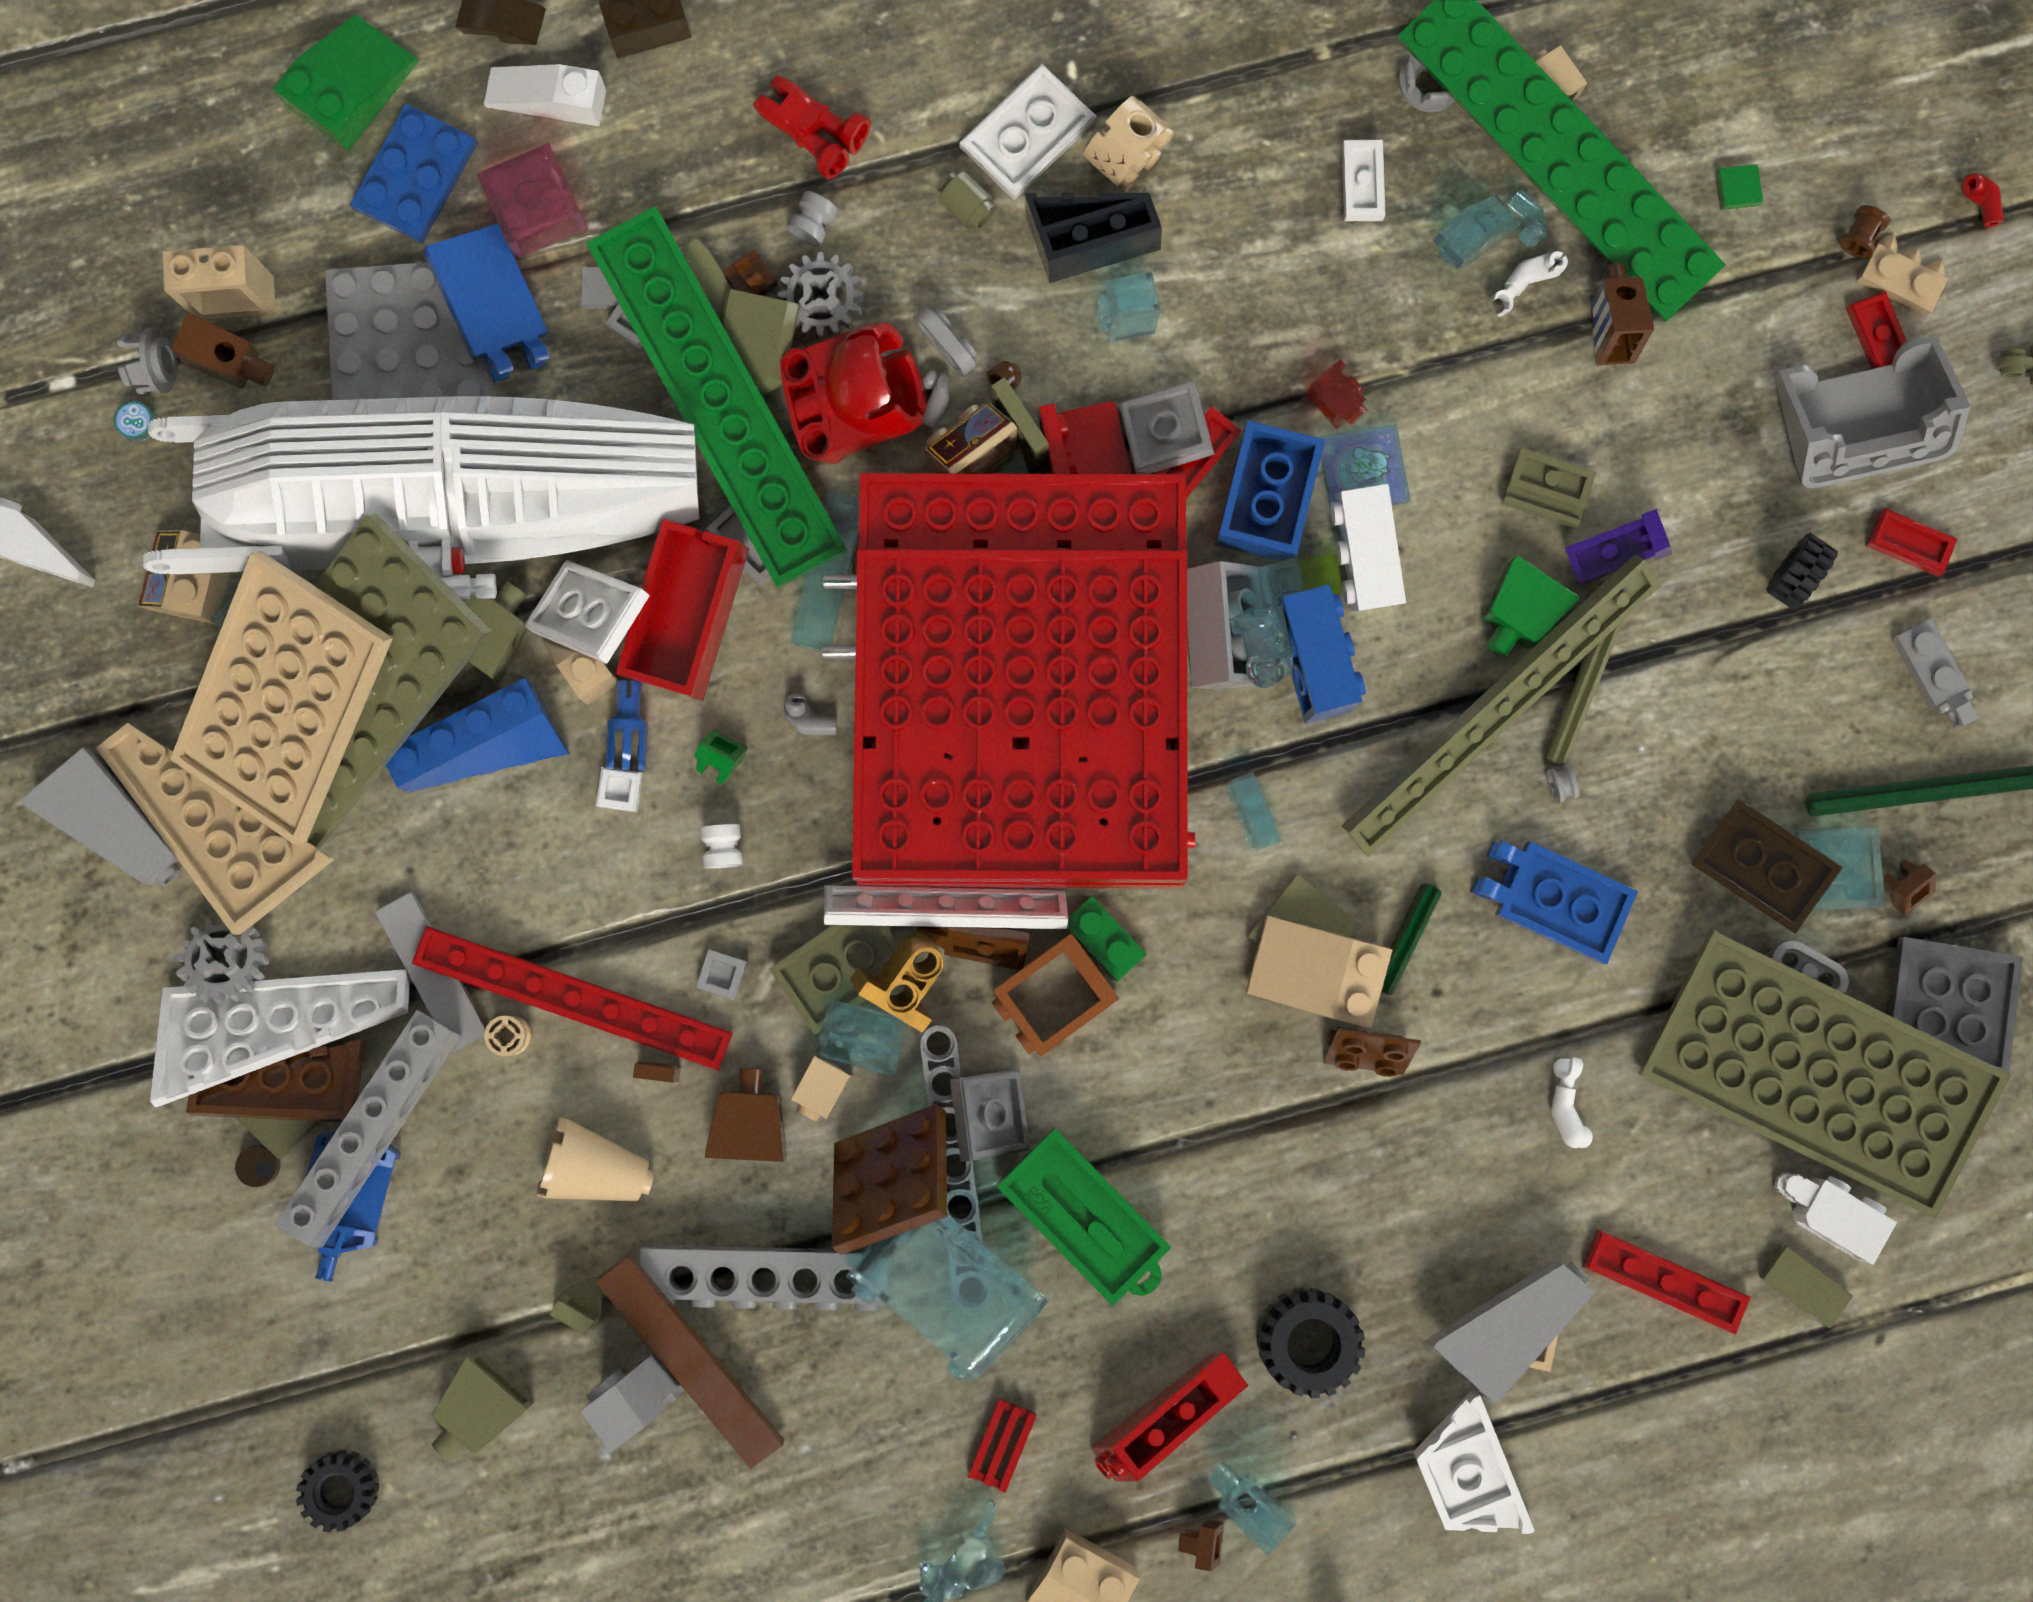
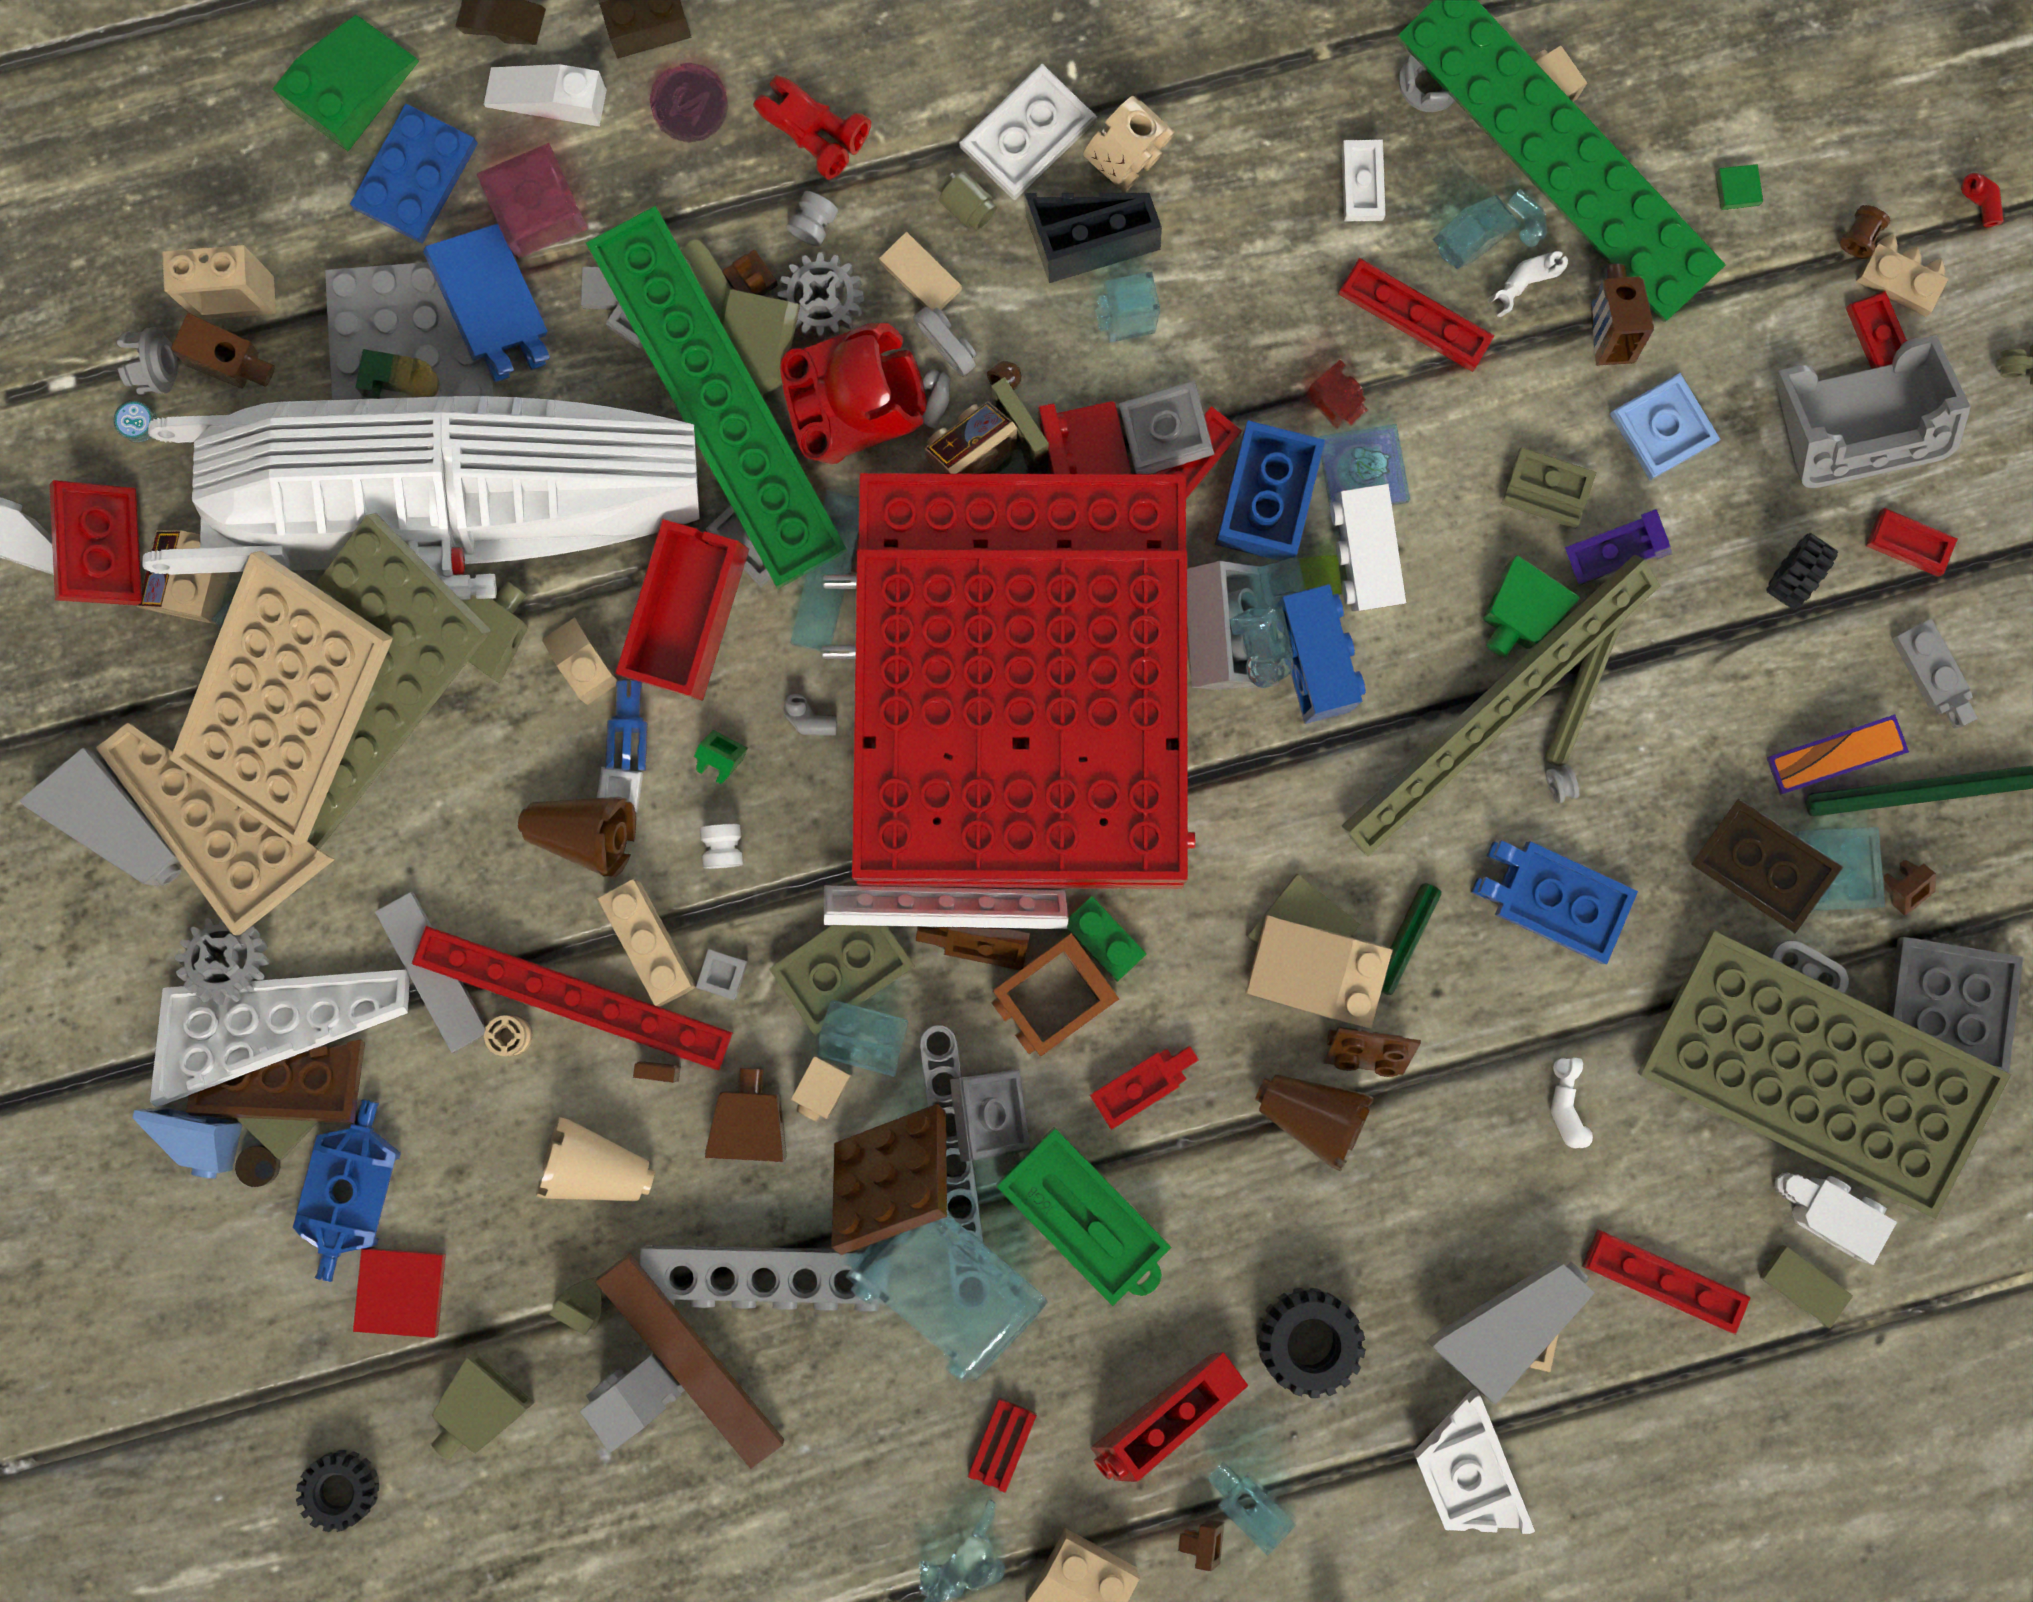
light grey brick [274,1010,461,1248] -> none
blue wedge [386,678,569,793] -> none
white tile [525,560,650,664] -> none
pearl gold tile [850,933,944,1033] -> none
clear light blue piece [1226,771,1282,852] -> none
none -> red tile [49,480,142,606]
none -> medium blue slope [133,1107,242,1179]
none -> red tile [353,1248,446,1338]
none -> leg [355,349,440,399]
none -> reddish brown cone [518,797,636,877]
none -> tan brick [597,879,696,1006]
none -> clear pink tile [649,63,729,143]
none -> tan tile [879,232,962,311]
none -> red hinge [1090,1046,1199,1130]
none -> reddish brown cone [1255,1074,1374,1171]
none -> red tile [1338,258,1495,372]
none -> light blue tile [1610,373,1721,480]
none -> slope [1767,714,1909,795]

